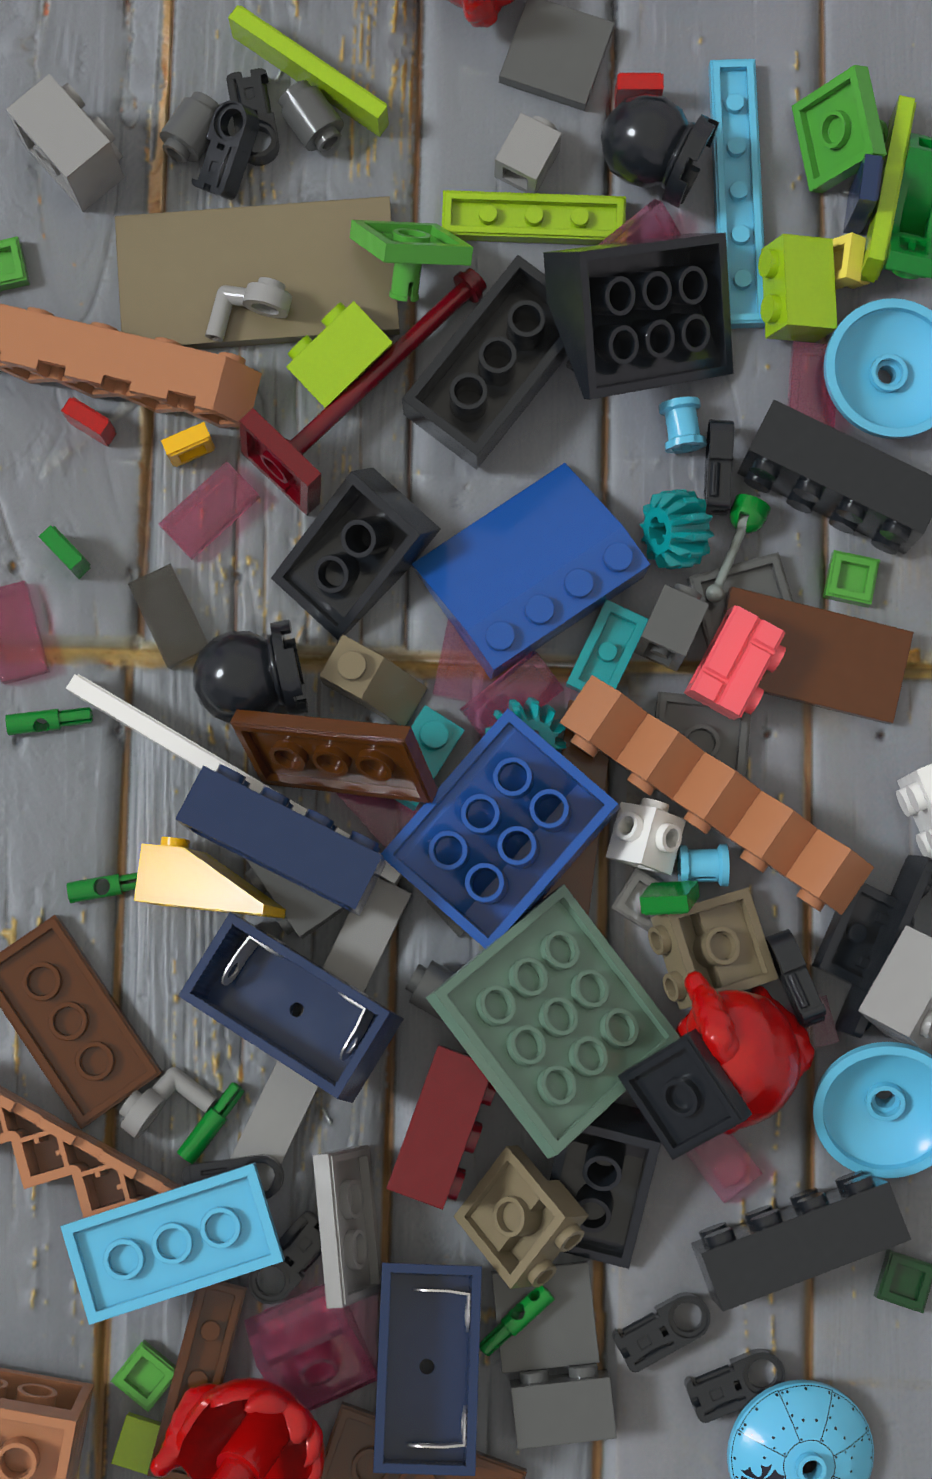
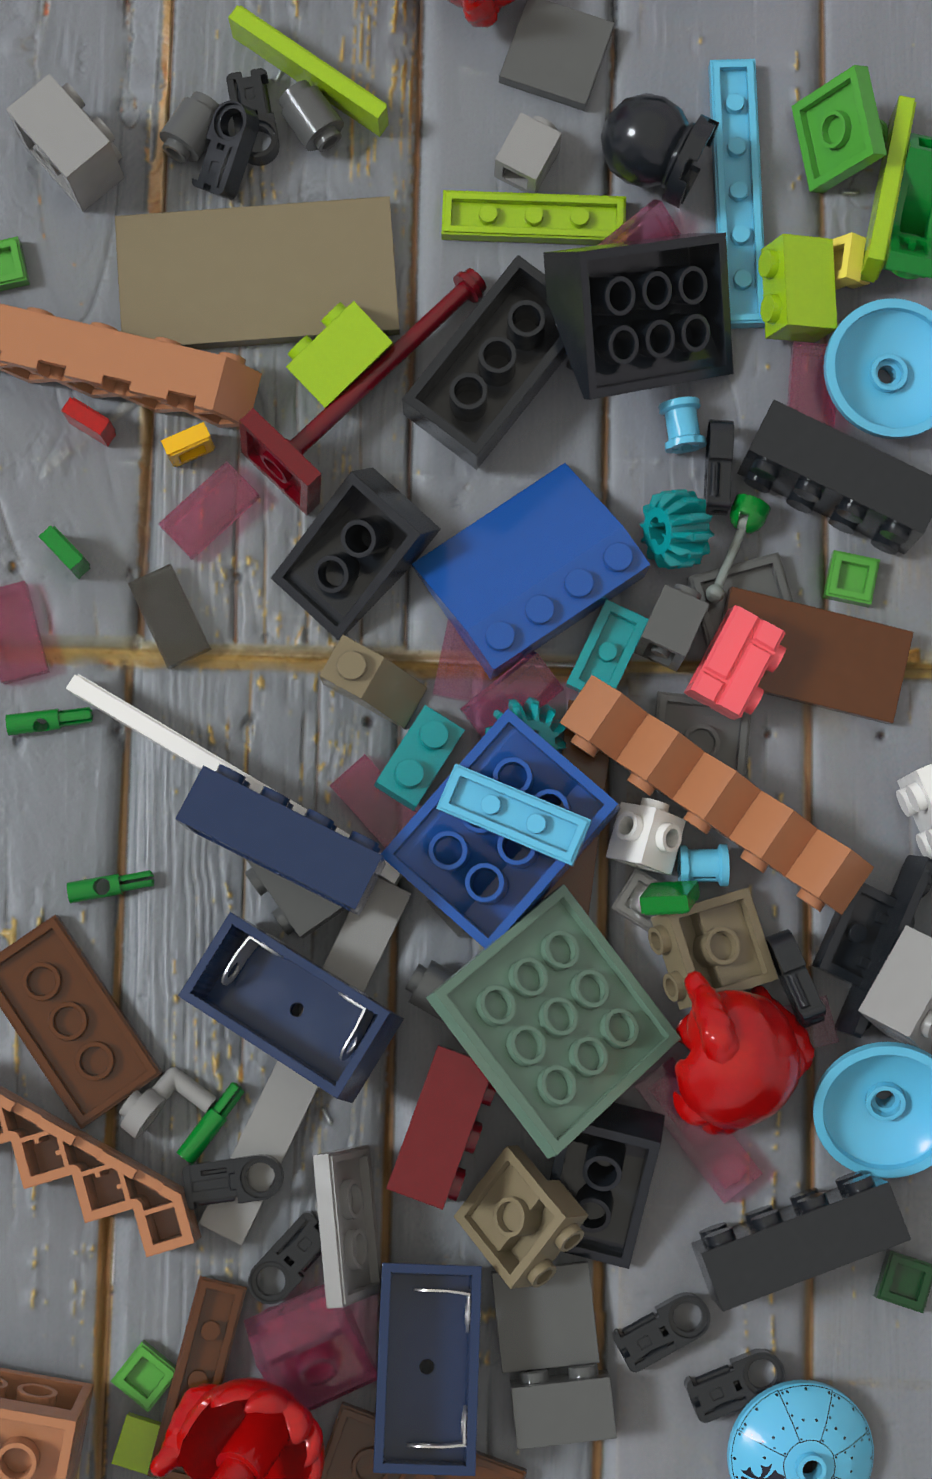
medium azure plate [60,1162,285,1325] -> none
slope [134,837,286,919] -> none
black tile [193,619,308,724] -> none
light grey plate [205,277,292,342] -> none
reddish brown tile [230,709,438,803] -> none
bright green tile [350,220,473,302] -> none
green pin [479,1285,555,1356] -> none
red tile [614,73,664,108] -> none
black tile [618,1028,752,1160] -> none
dark blue tile [843,154,883,235] -> none
none -> medium azure tile [436,763,592,866]

